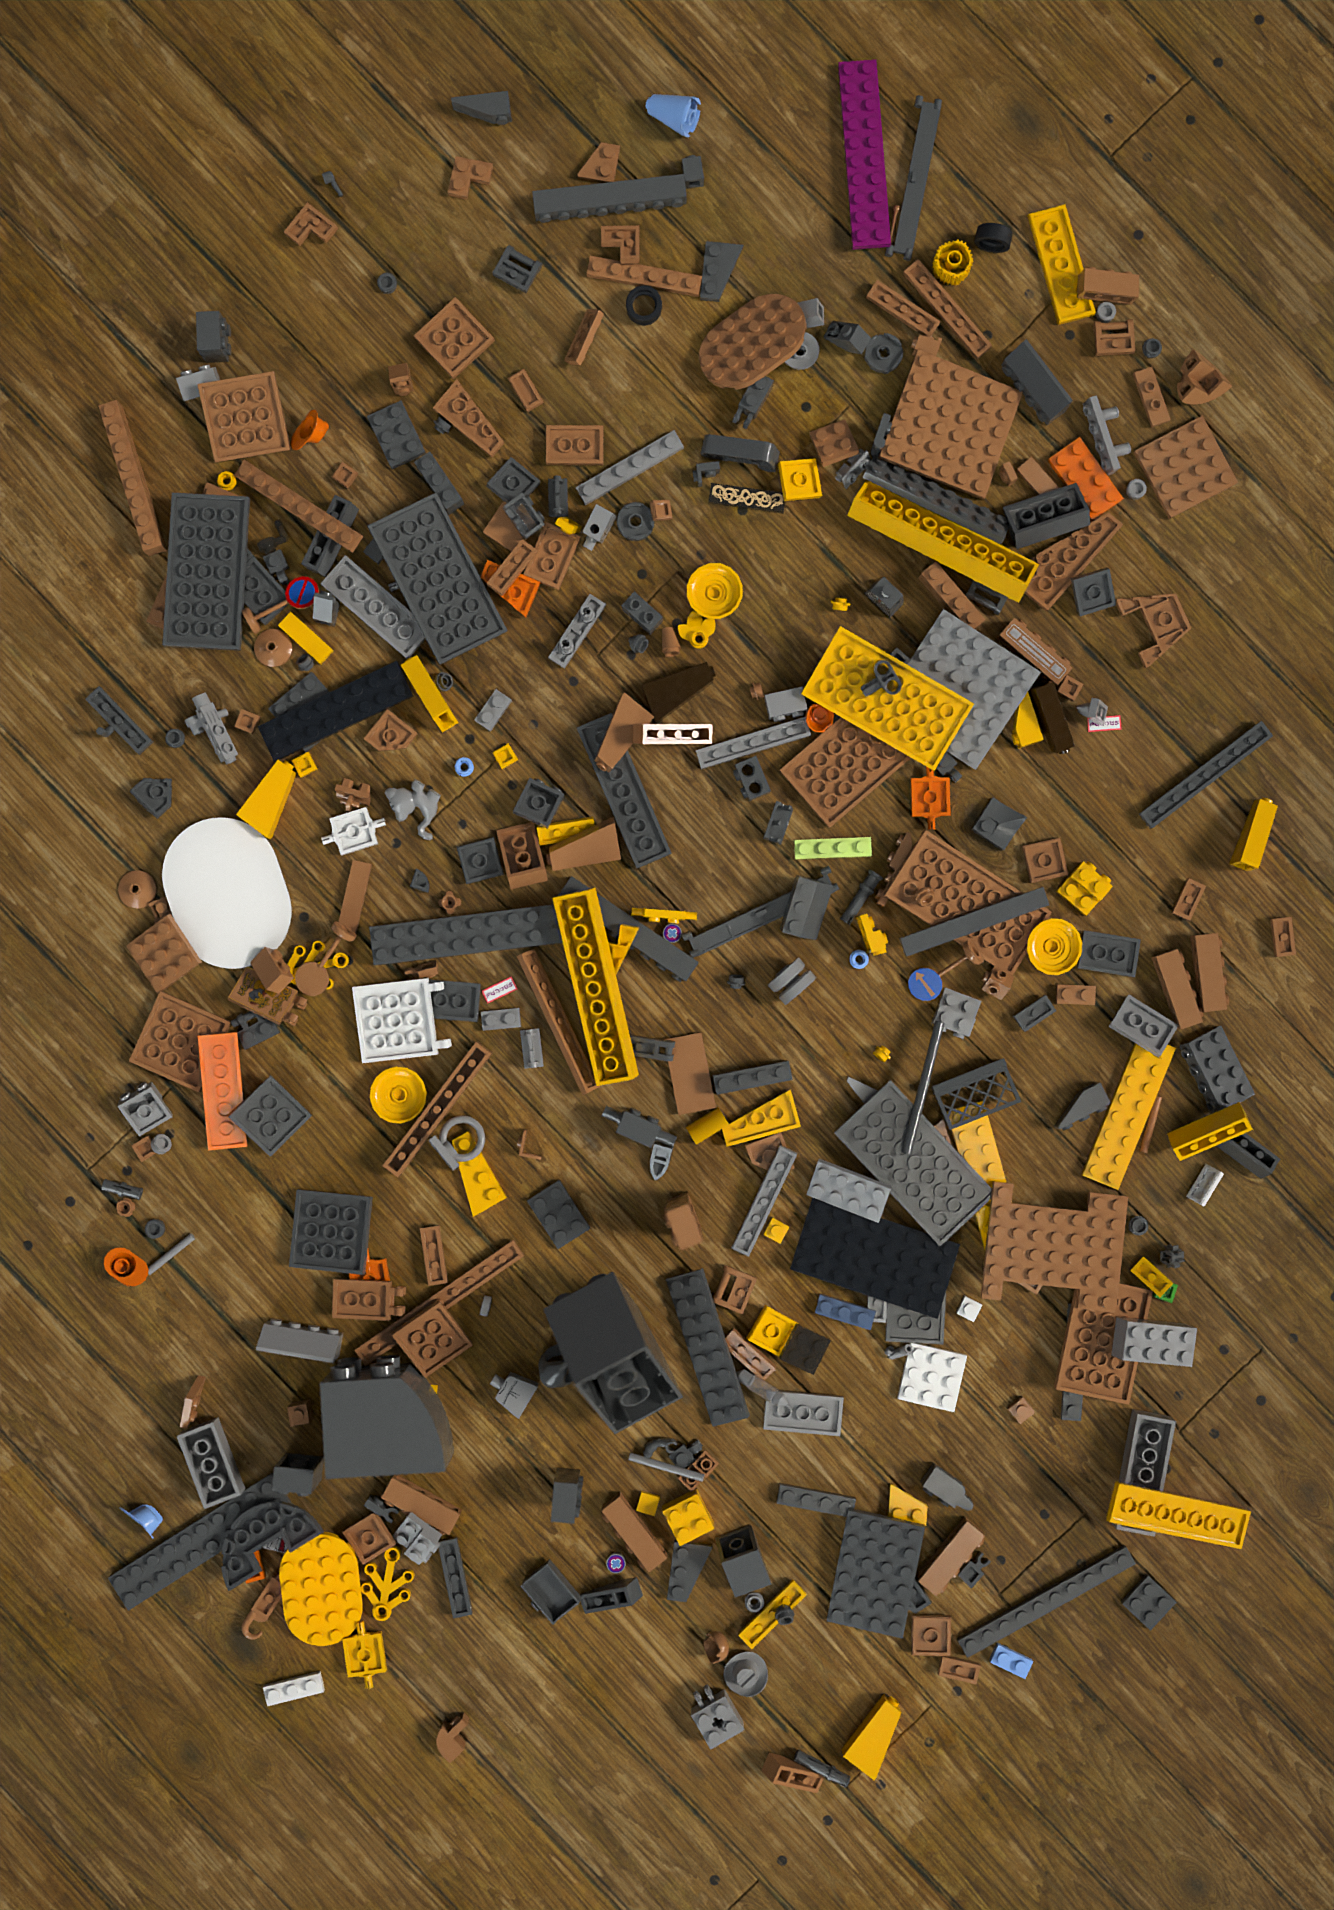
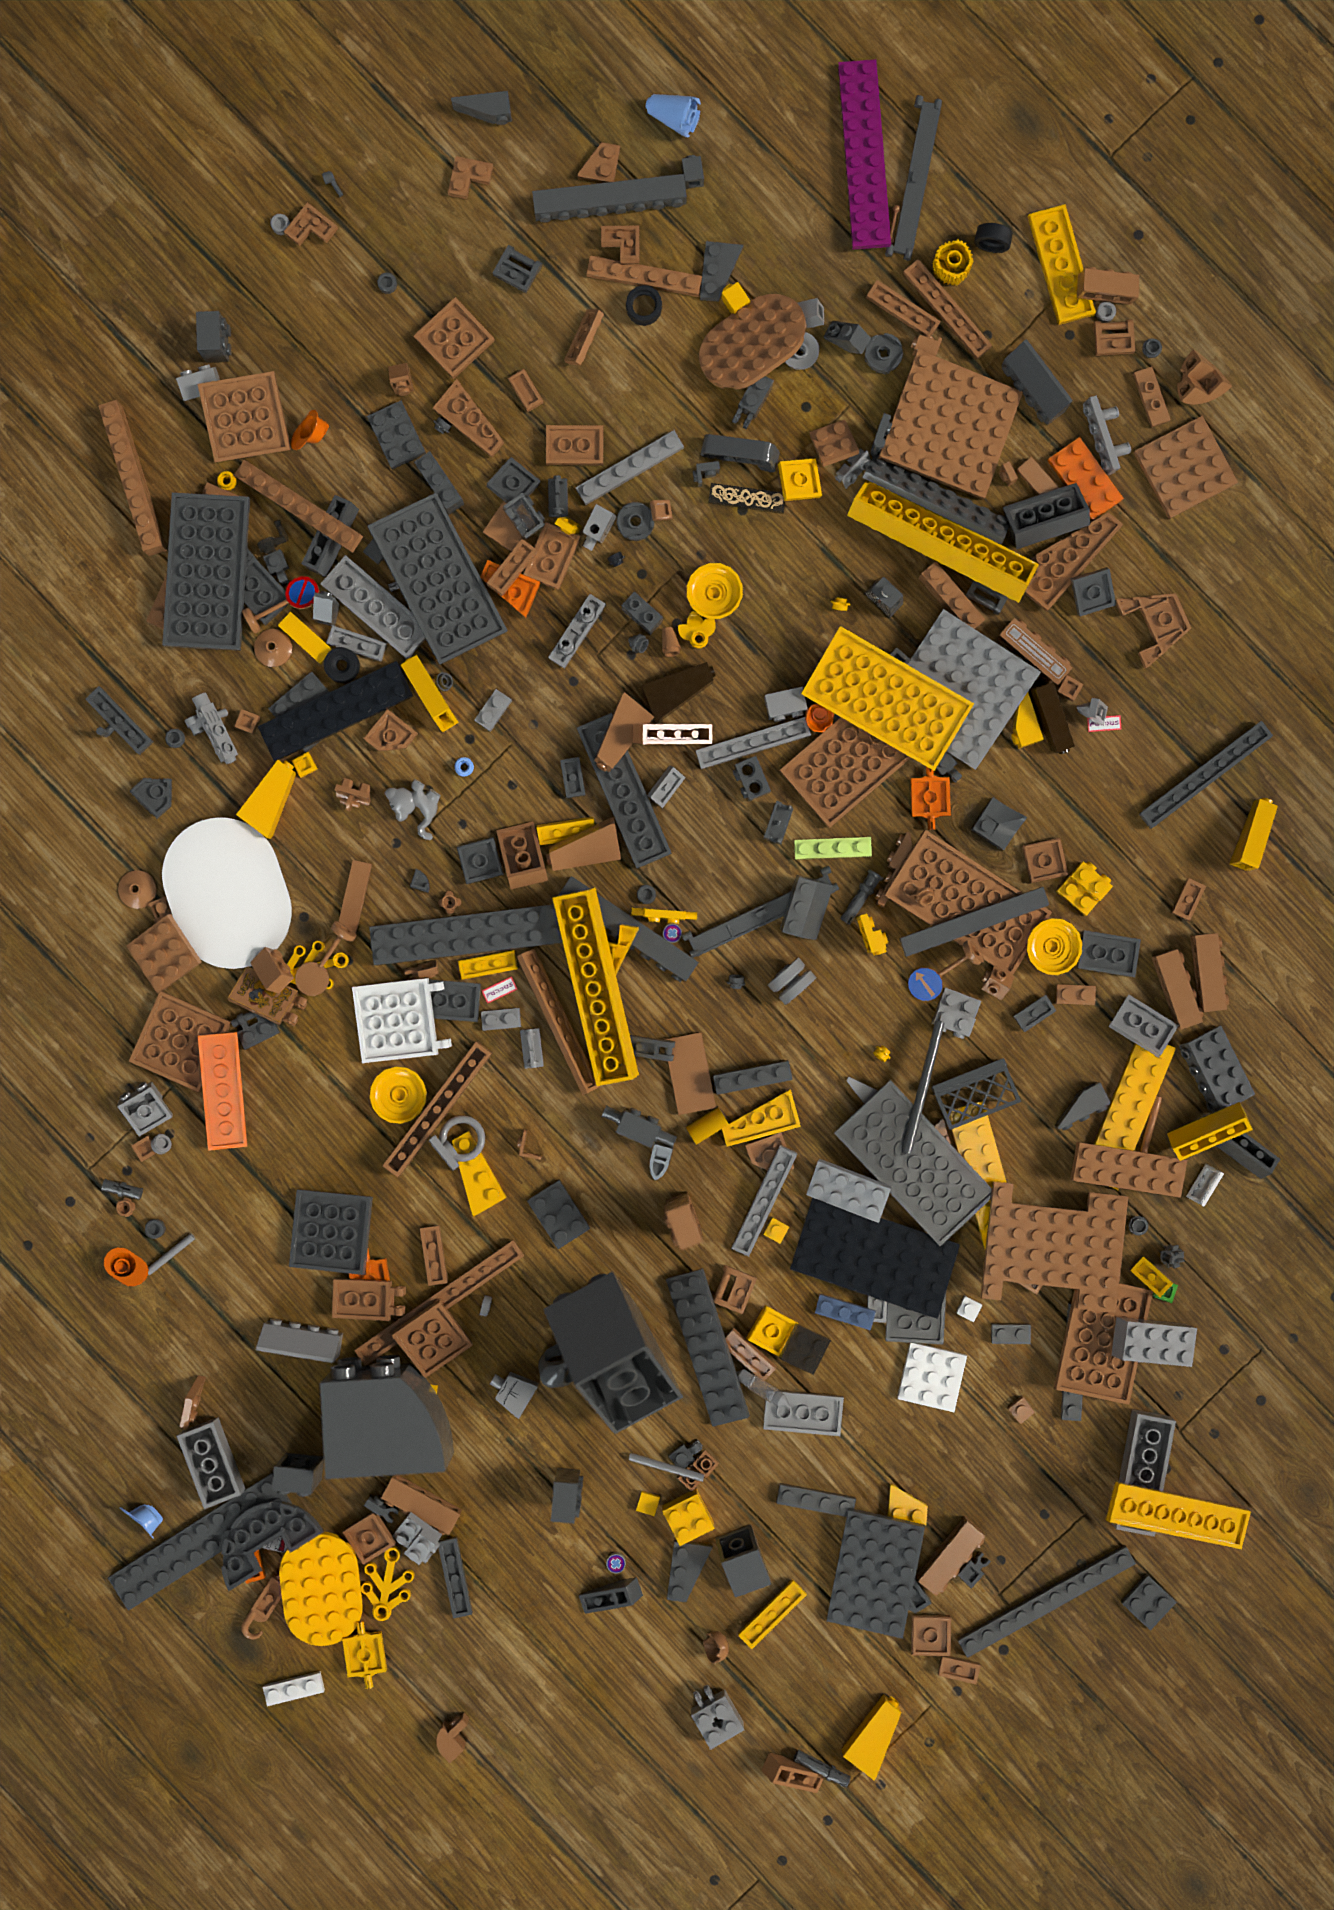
dark grey plate [229,1075,312,1157] -> none
medium nougat brick [287,1399,314,1427] -> none
dark grey plate [296,654,314,671] -> none
white plate [321,807,386,855] -> none
medium nougat tile [331,461,358,489] -> none
yellow tile [492,743,518,770] -> none
dark grey plate [513,778,564,829] -> none
dark grey container [521,1559,582,1625] -> none
medium nougat brick [601,1492,667,1572] -> none
dark grey piece [643,1438,677,1458] -> none
light grey hat [724,1652,768,1697] -> none
light grey plate [745,1592,764,1612] -> none
medium nougat plate [749,682,764,700] -> none
dark grey plate [775,1604,794,1625] -> none
light blue plate [849,950,869,969] -> none
dark grey beam [861,660,902,696] -> none
light grey arm [885,1344,913,1360] -> none
hinge [920,1462,974,1511] -> none
light blue plate [989,1643,1033,1679] -> none
light grey tile [1126,479,1147,500] -> none
medium nougat plate [1270,917,1296,957] -> none
none -> light grey tile [270,214,290,235]
none -> black tyre [324,647,360,683]
none -> light grey tile [326,625,387,662]
none -> yellow tile [458,950,518,980]
none -> dark grey plate [560,757,586,799]
none -> black plate [607,551,625,567]
none -> dark grey tile [637,885,656,904]
none -> light grey plate [647,765,686,808]
none -> yellow brick [721,282,750,314]
none -> dark grey plate [991,1323,1031,1344]
none -> medium nougat plate [1070,1142,1188,1198]

